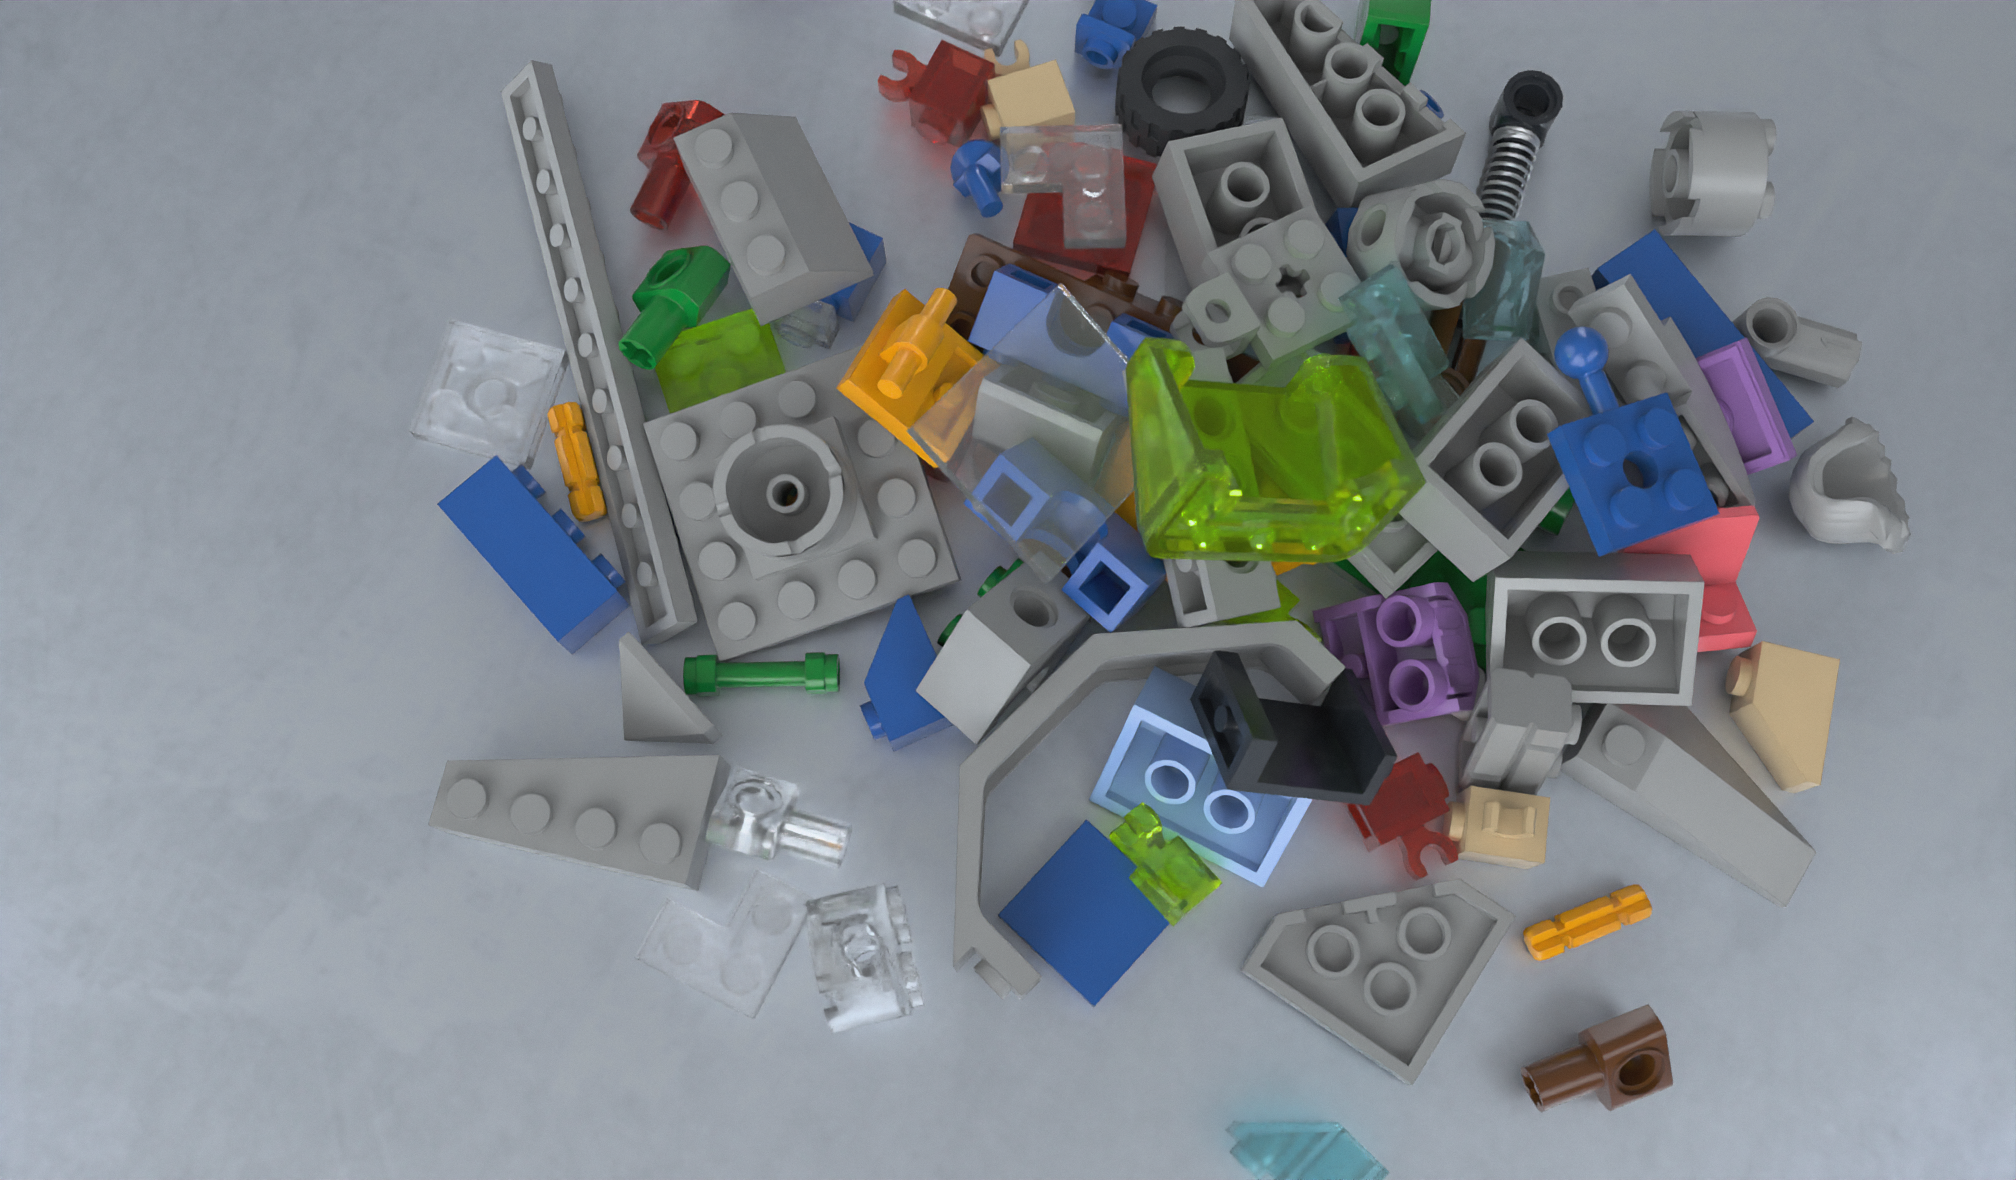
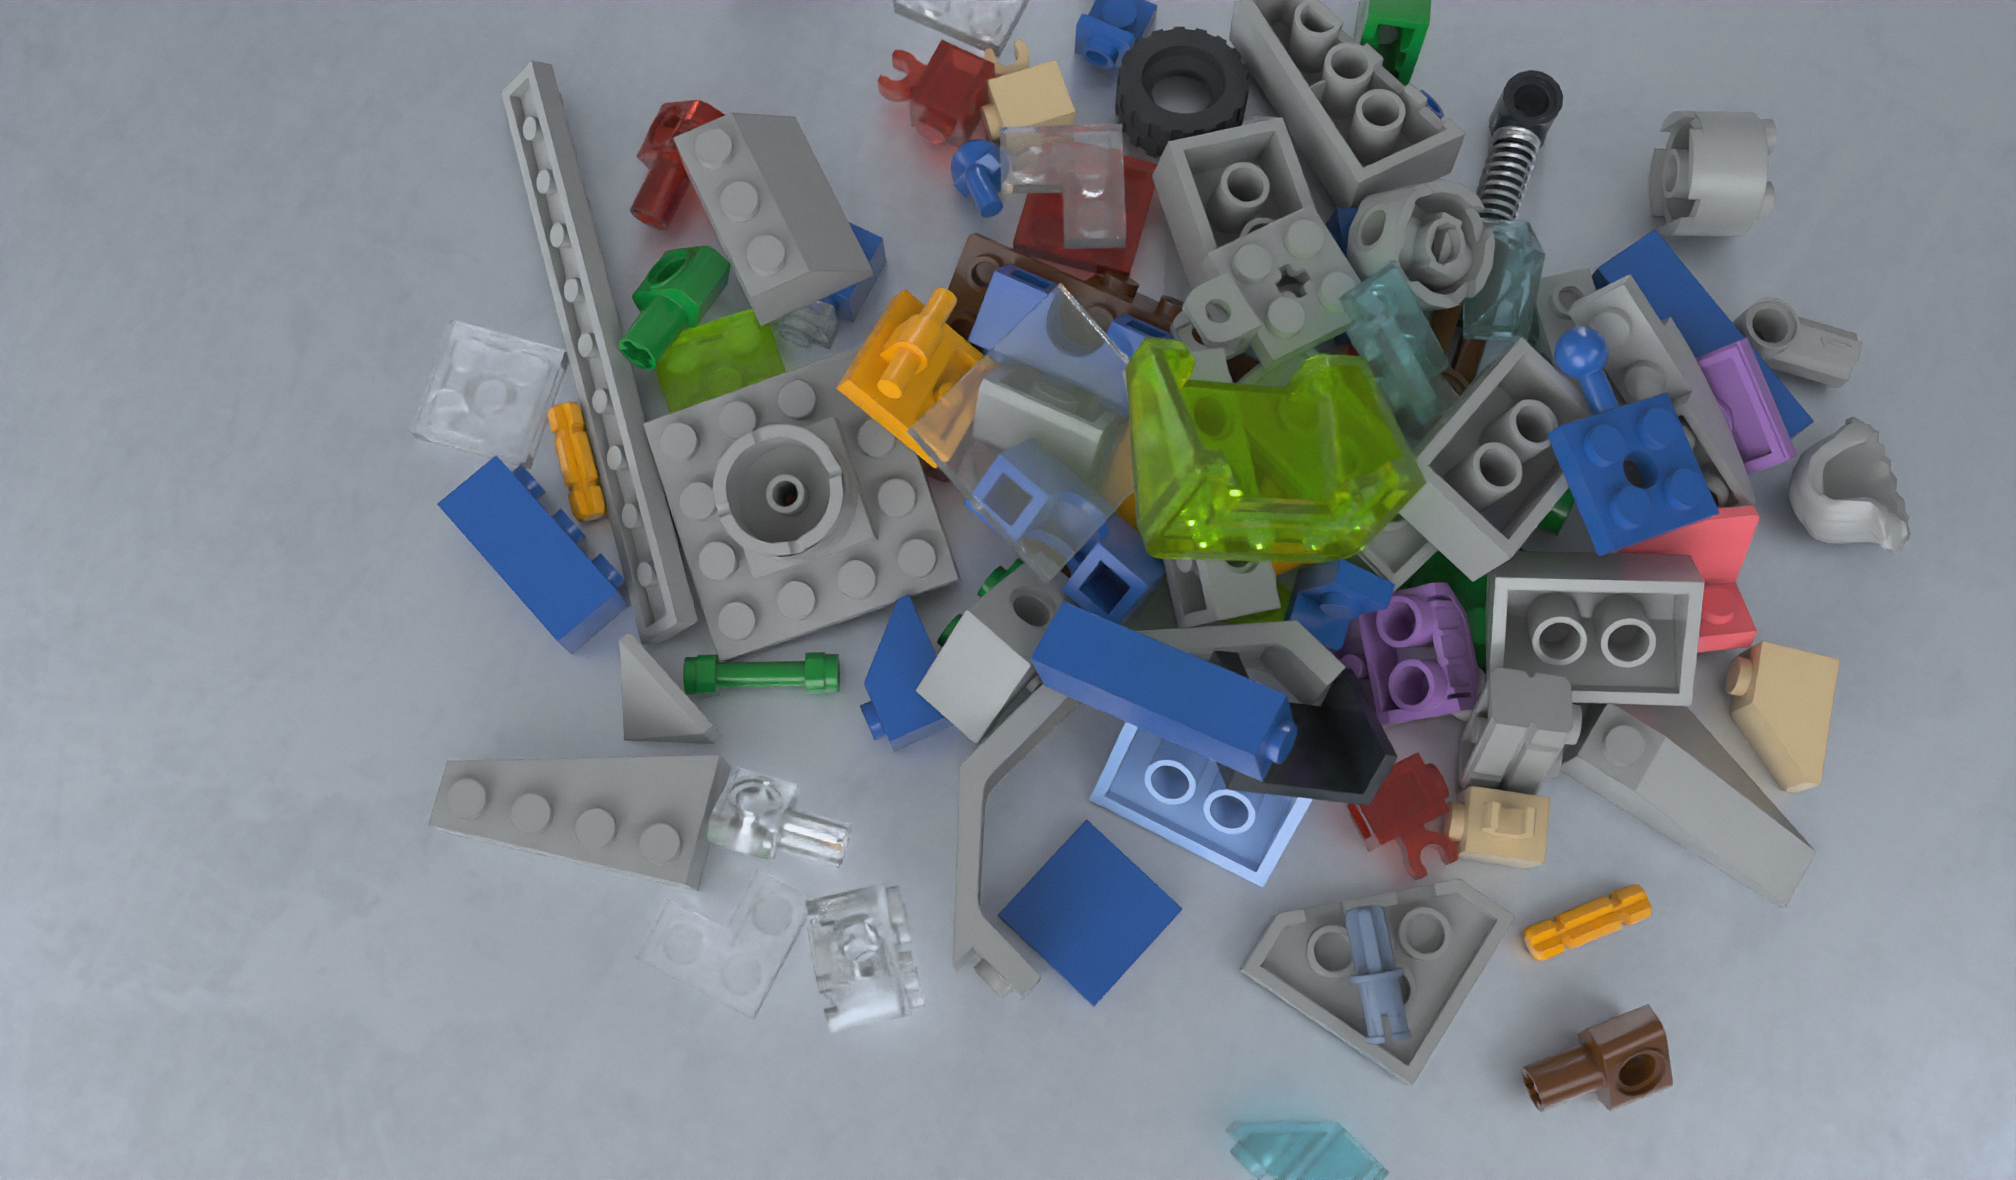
clear neon green plate [1109,802,1223,927] -> none
none -> blue brick [1030,601,1297,782]
none -> blue bracket [1283,558,1395,652]
none -> sand blue axle [1345,905,1412,1044]

